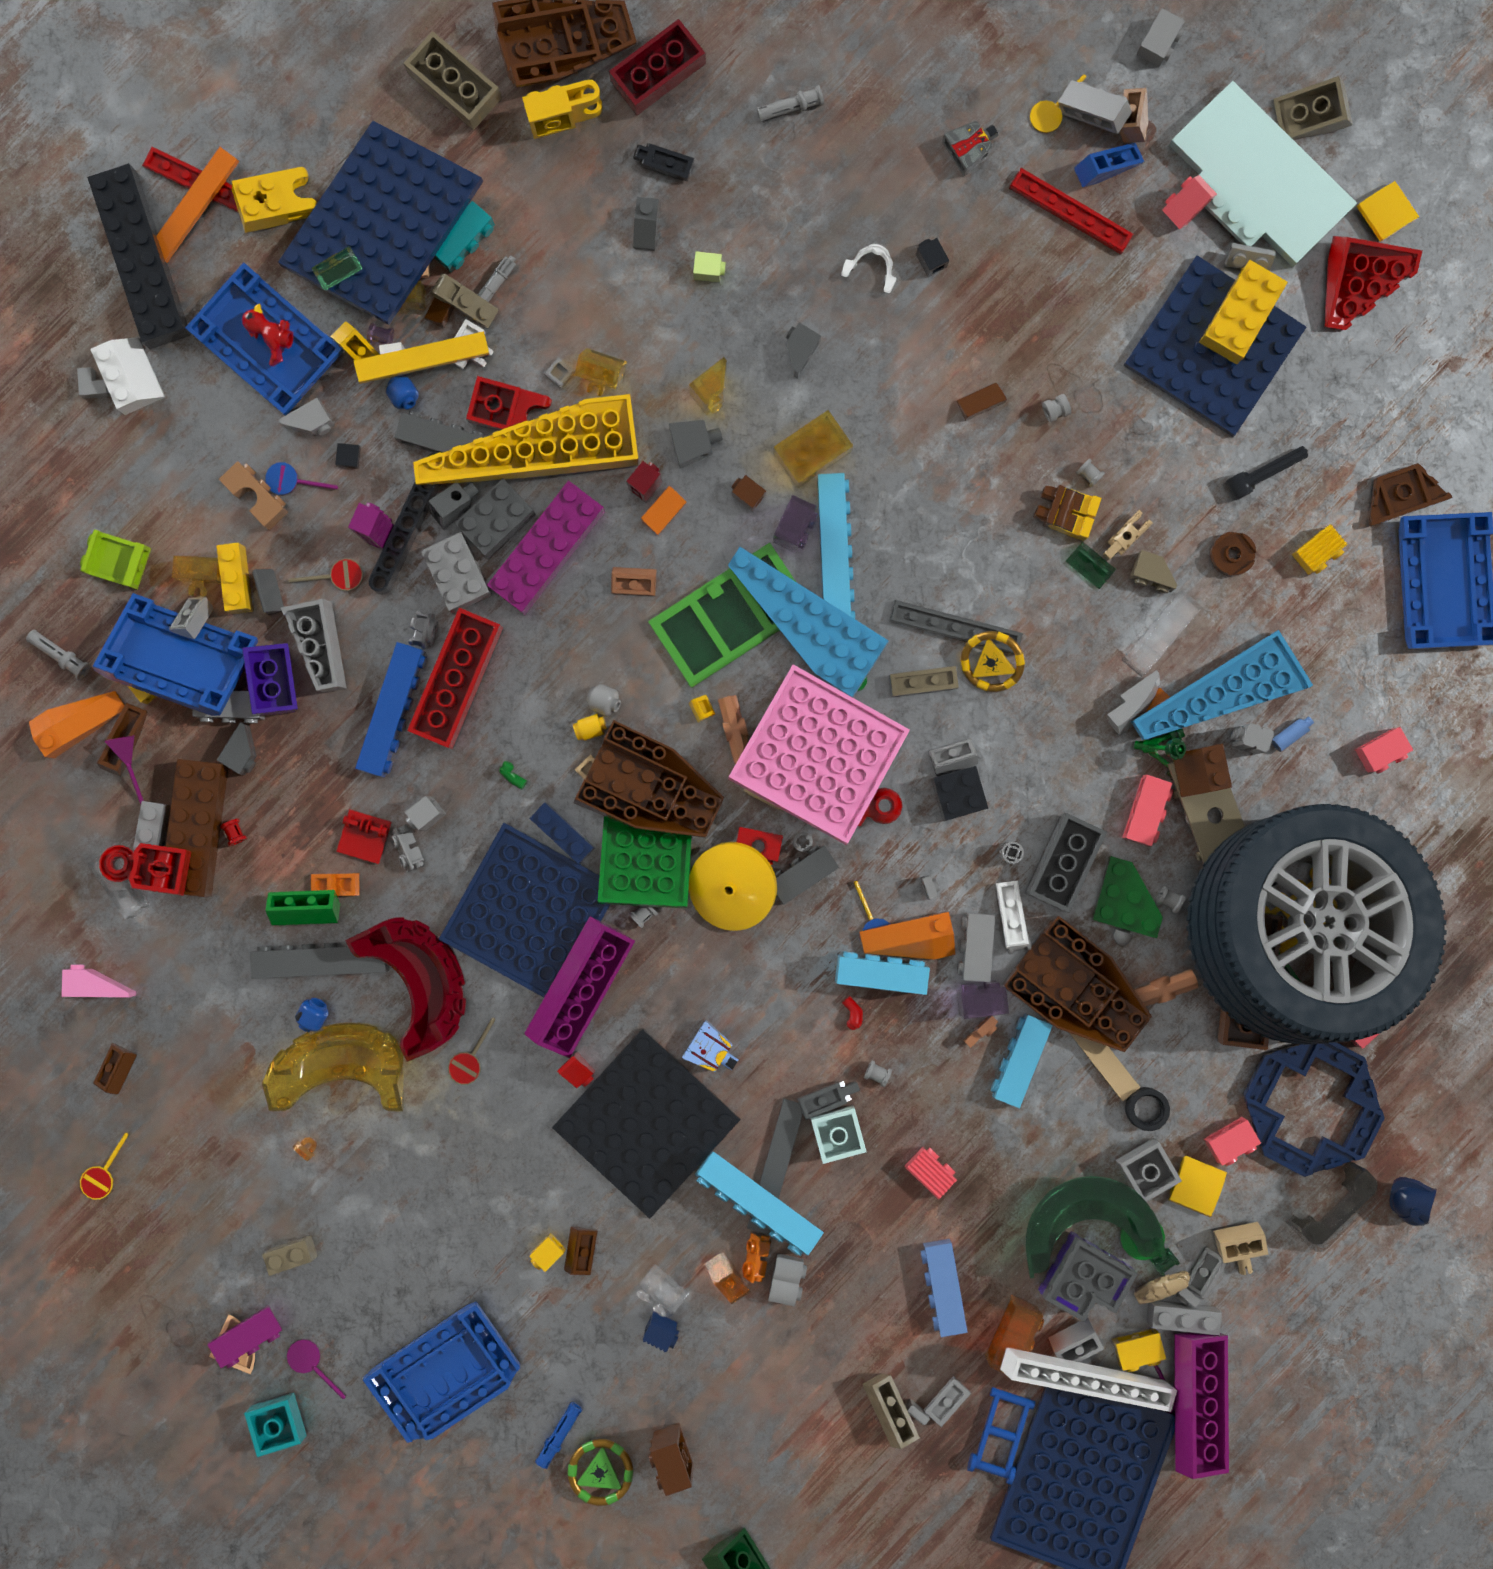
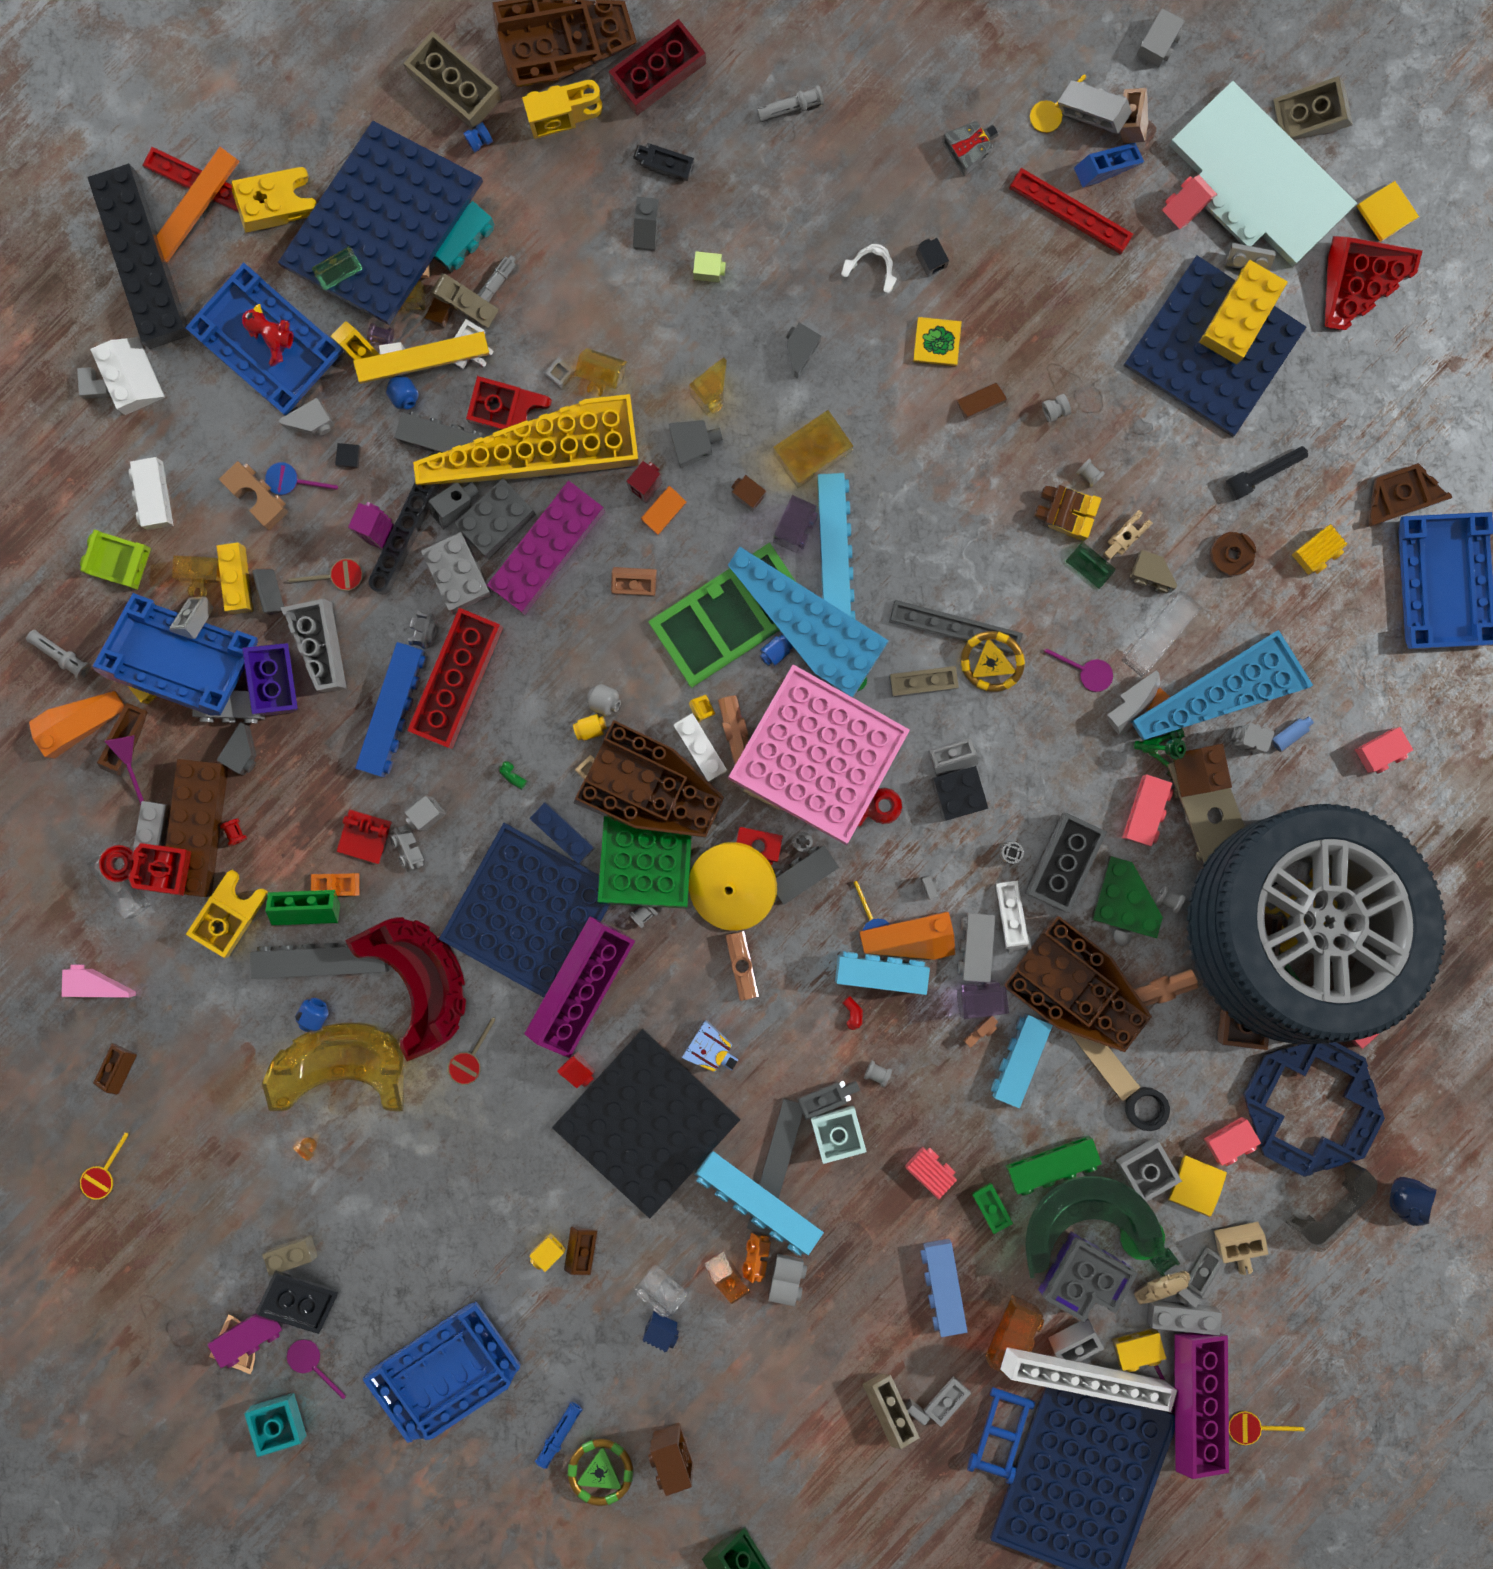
none -> white brick [128,457,174,530]
none -> yellow brick [185,870,268,958]
none -> black plate [256,1270,338,1334]
none -> blue wheel [463,122,493,153]
none -> white brick [674,713,727,782]
none -> nougat piece [725,931,759,1001]
none -> blue brick [760,634,793,667]
none -> yellow tile [913,317,962,367]
none -> green plate [972,1183,1013,1234]
none -> green brick [1005,1136,1102,1196]
none -> magenta piece [1044,649,1113,692]
none -> piece [1229,1411,1305,1445]

